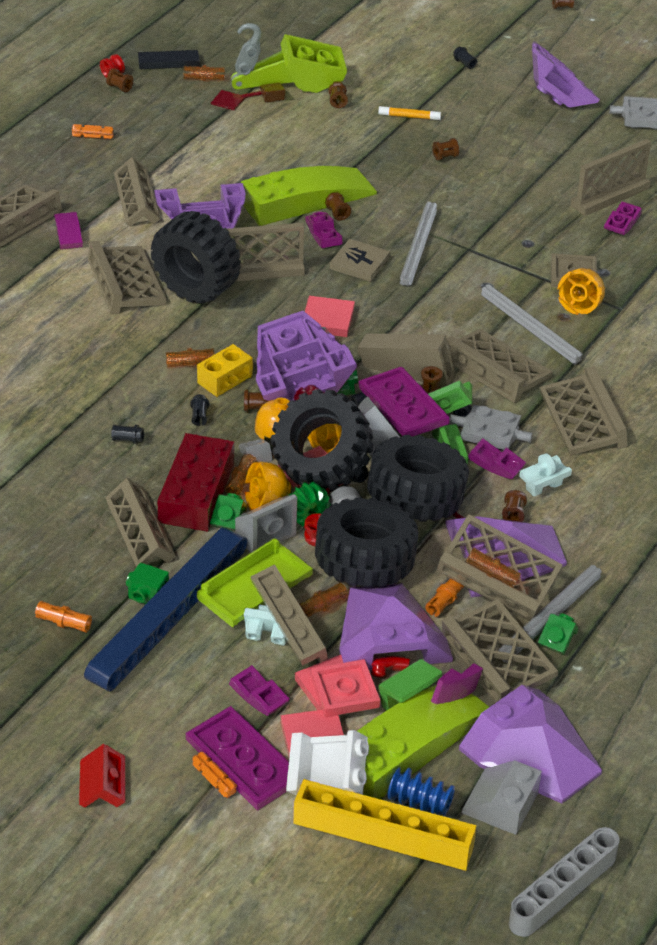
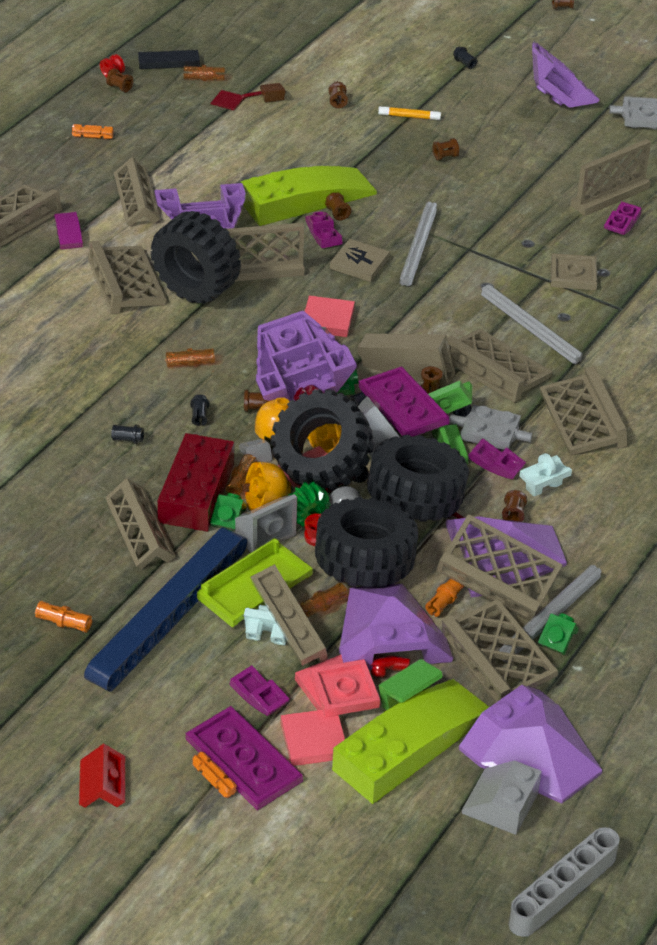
green brick [126,562,169,604] -> none
yellow brick [197,344,253,397] -> none
lime slope [231,23,347,93] -> none
white panel [286,730,369,795] -> none
yellow brick [293,779,477,871] -> none
blue piece [388,767,455,817] -> none
magenta slope [431,663,483,704] -> none
clear orange pin [466,547,521,588] -> none
light orange cylinder [557,268,605,315] -> none

